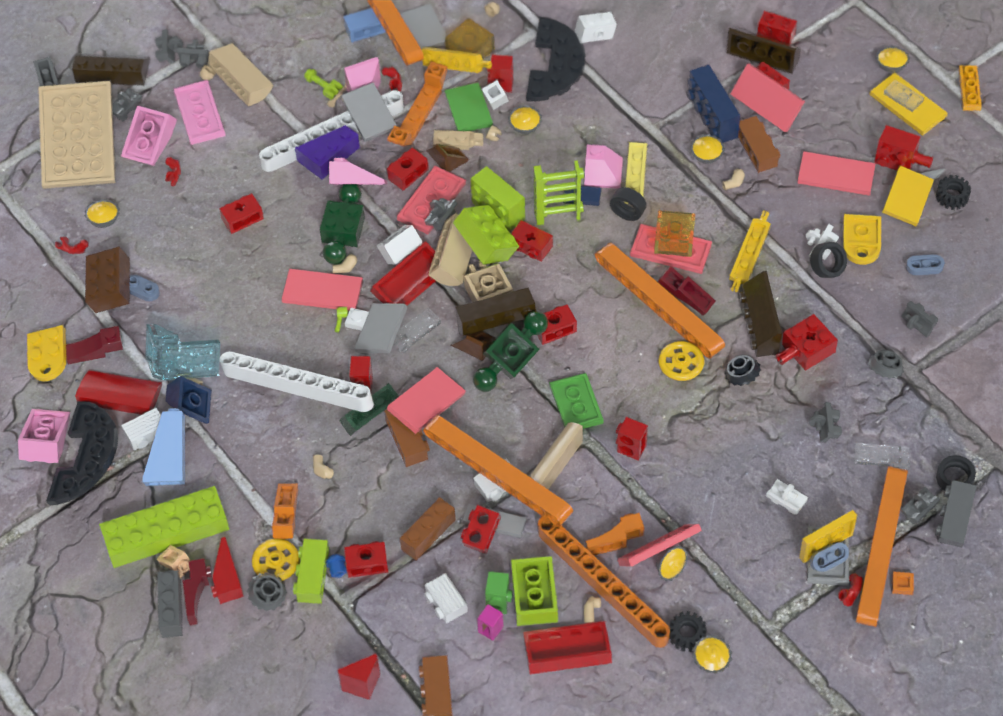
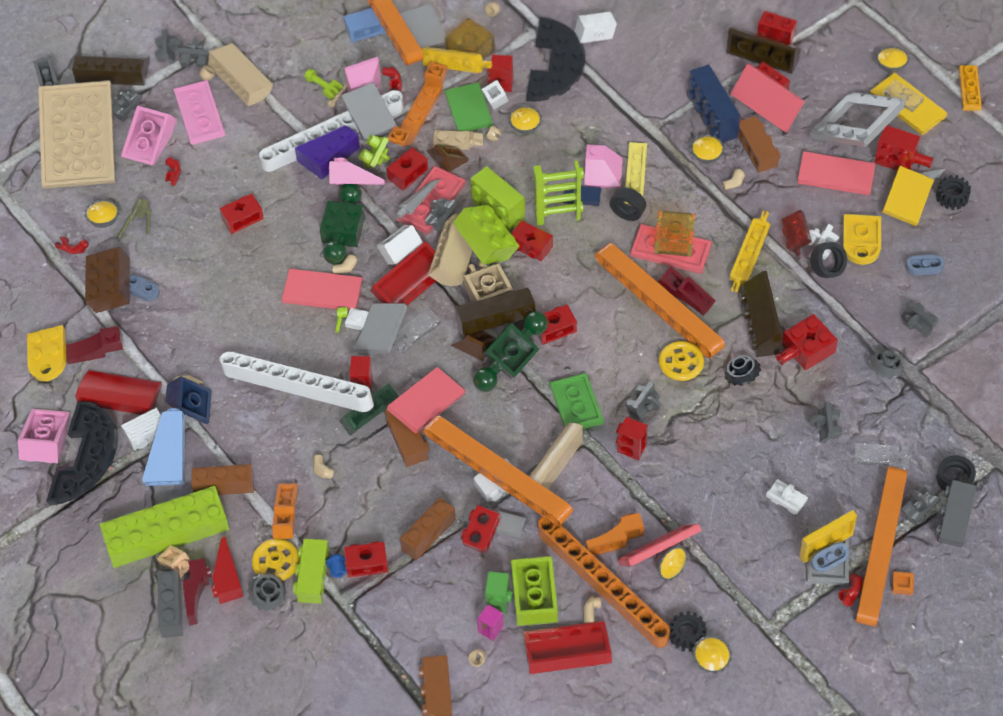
clear light blue bracket [145,324,220,380] -> none
red slope [337,653,380,700] -> none
white brick [424,573,468,624] -> none
none -> olive plant [117,199,152,239]
none -> dark orange brick [192,464,254,495]
none -> lime hips [358,135,390,169]
none -> light grey bar [395,178,442,219]
none -> tan hinge [468,649,486,667]
none -> dark grey hips [626,382,661,421]
none -> clear red bracket [781,209,812,256]
none -> light grey hinge [809,92,905,147]

